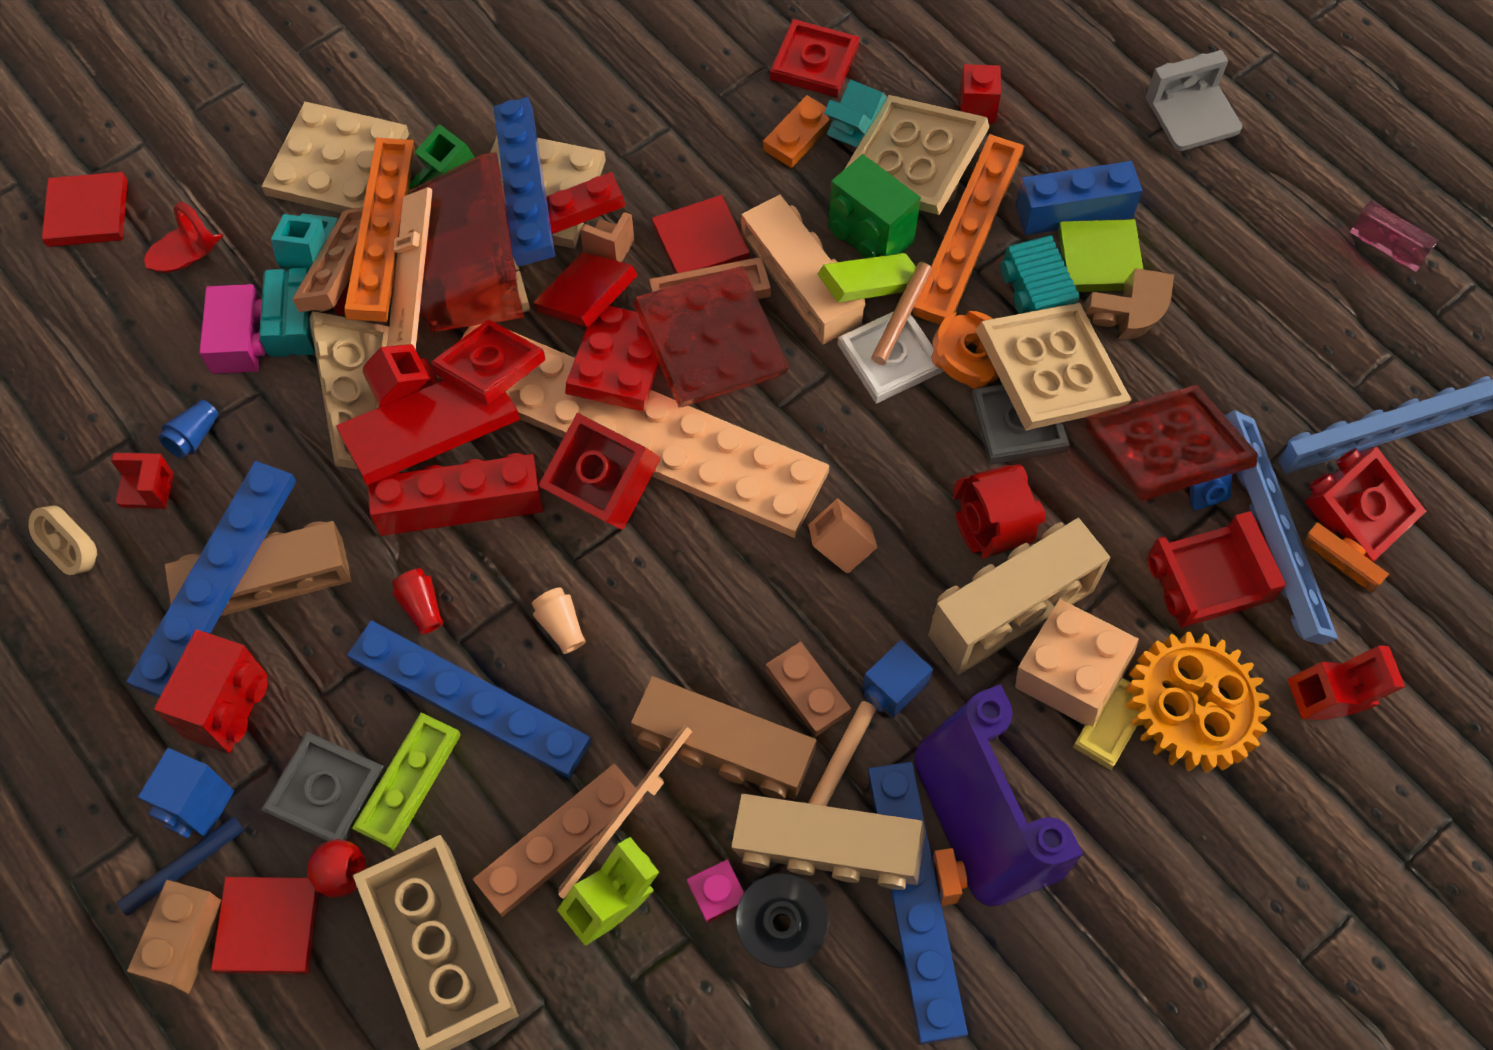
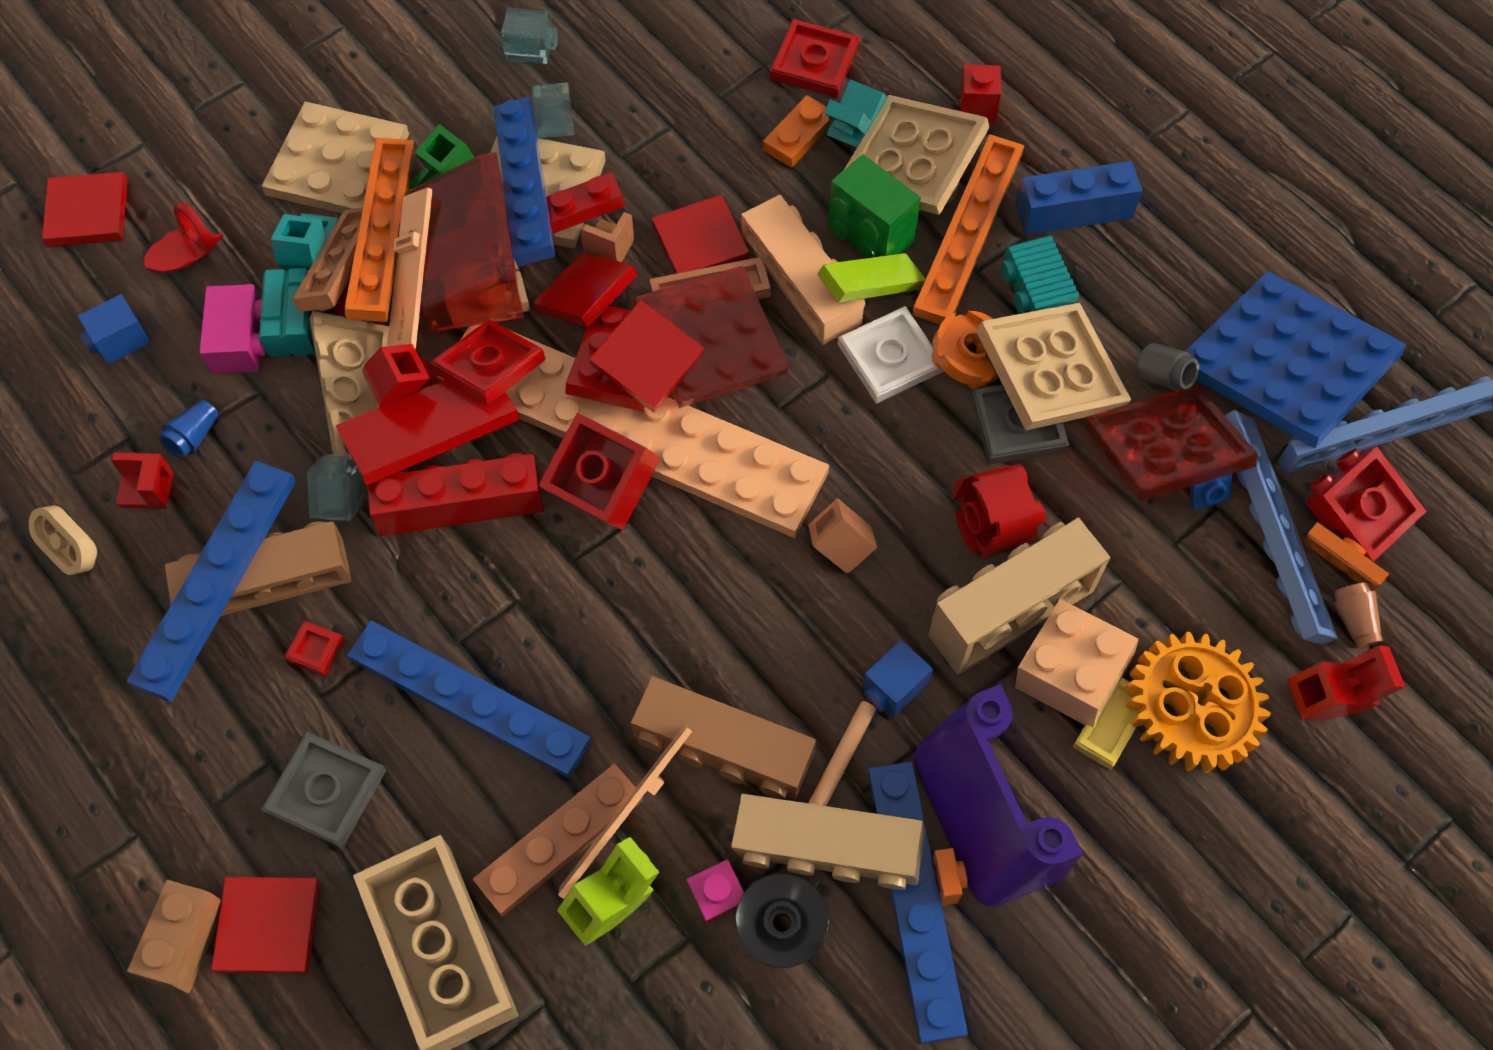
dark blue bar [117,816,245,916] -> none
blue brick [138,748,234,839] -> none
red brick [153,629,268,754] -> none
red piece [307,839,366,898] -> none
lime tile [352,713,461,851] -> none
red cone [392,569,444,635] -> none
light nougat cone [532,587,586,654] -> none
nougat plate [766,641,851,737] -> none
nougat bar [871,262,932,365] -> none
lime tile [1058,219,1143,292] -> none
medium nougat brick [1083,268,1174,340] -> none
light grey bracket [1145,50,1242,151] -> none
red panel [1147,511,1286,628] -> none
clear pink plate [1350,200,1438,272] -> none
none -> blue brick [78,294,151,364]
none -> red tile [284,621,345,677]
none -> clear light blue brick [307,454,362,521]
none -> clear light blue brick [501,8,558,64]
none -> clear light blue brick [532,82,575,139]
none -> red tile [589,300,705,413]
none -> dark grey brick [1136,343,1199,391]
none -> blue plate [1185,271,1406,448]
none -> nougat cone [1333,582,1383,648]

